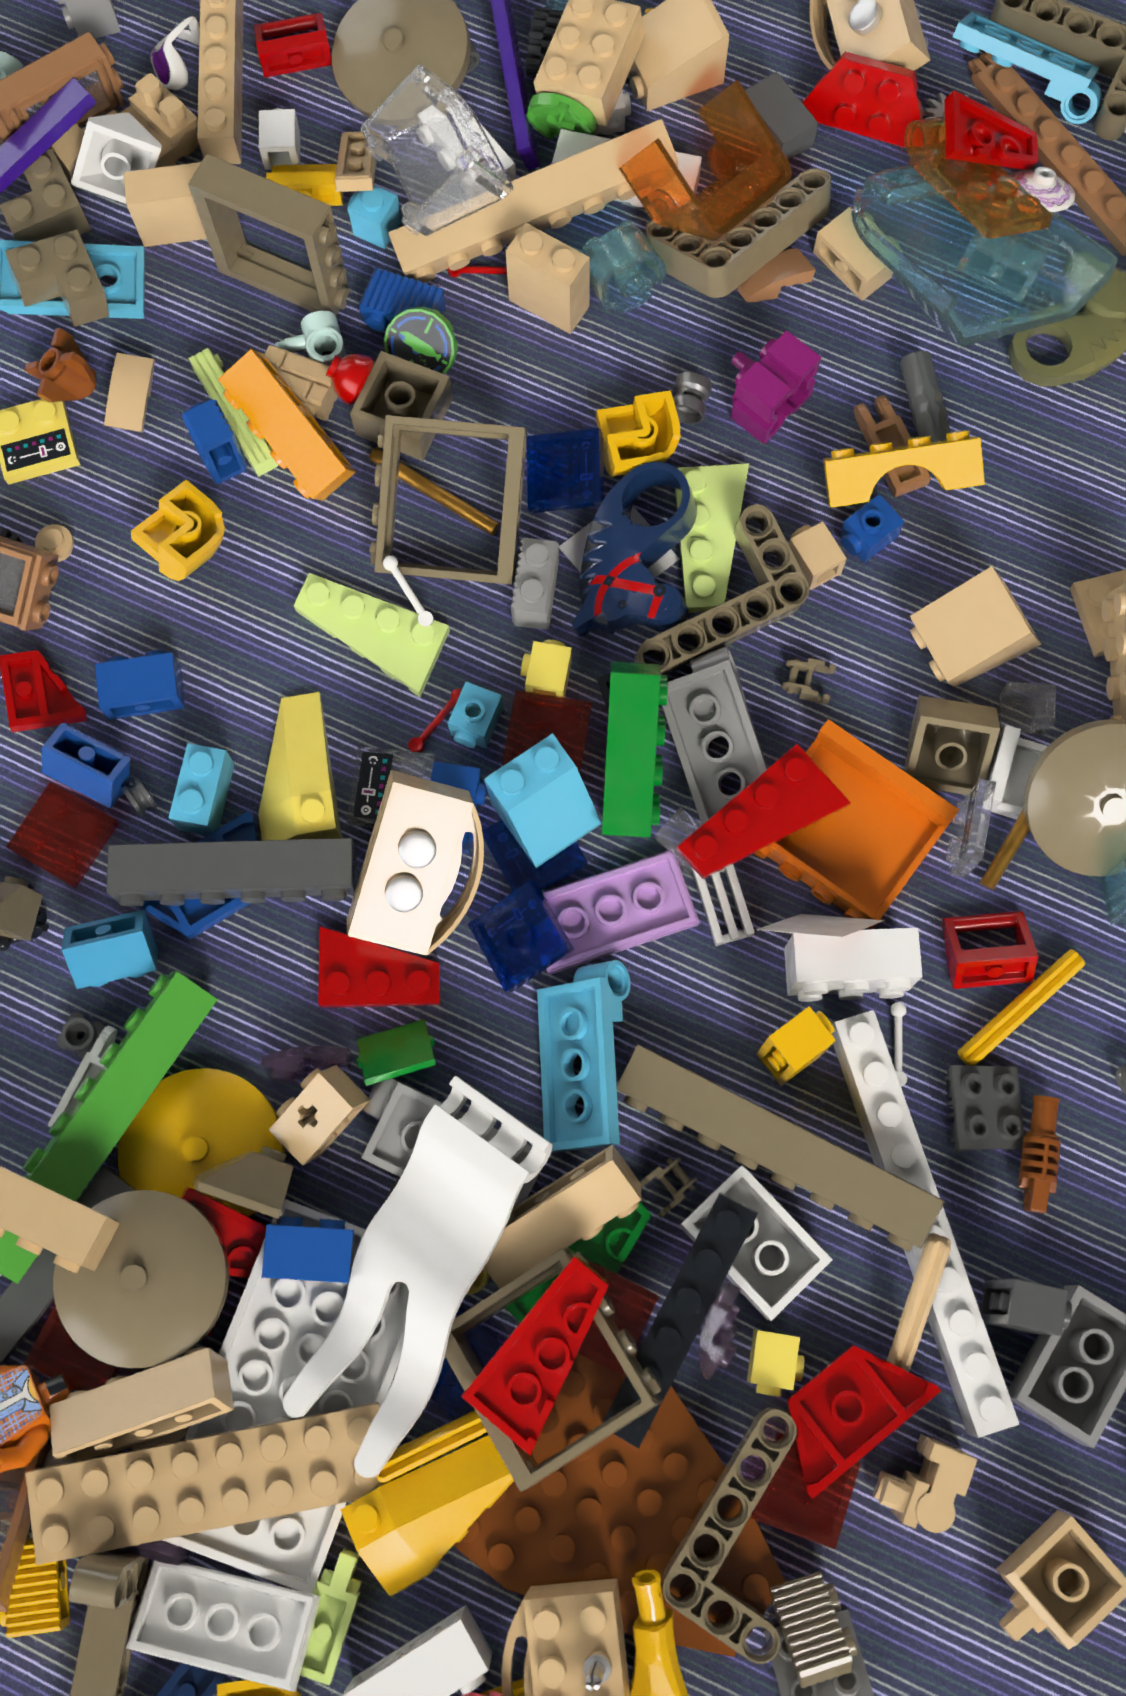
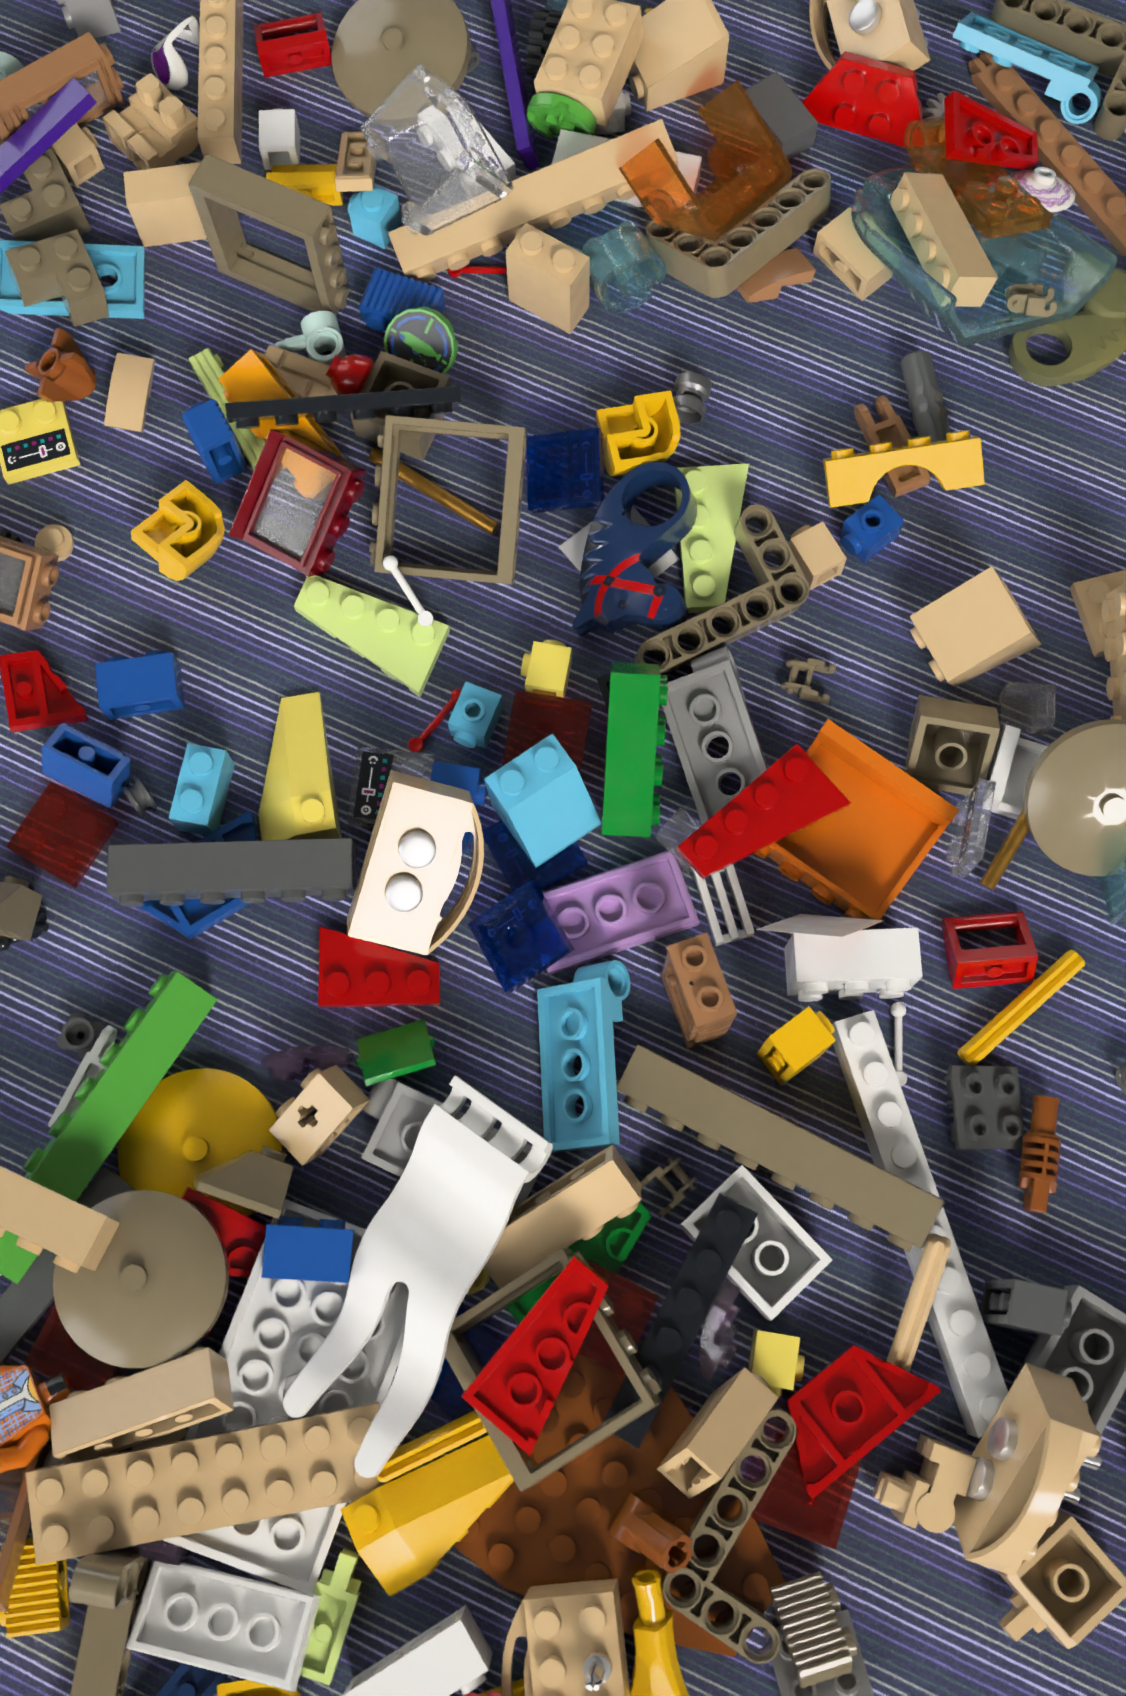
dark azure brick [61,910,158,989] -> none
white slope [71,112,162,204] -> none
light grey brick [511,538,559,630] -> none
magenta brick [731,330,821,445] -> none
none -> black plate [225,386,461,429]
none -> window [228,429,366,577]
none -> dark orange piece [608,1492,693,1574]
none -> tan brick [657,1368,779,1499]
none -> medium nougat door [660,932,737,1049]
none -> tan brick [889,172,998,307]
none -> tan piece [953,1363,1102,1576]
none -> dark tan piece [1005,282,1057,317]

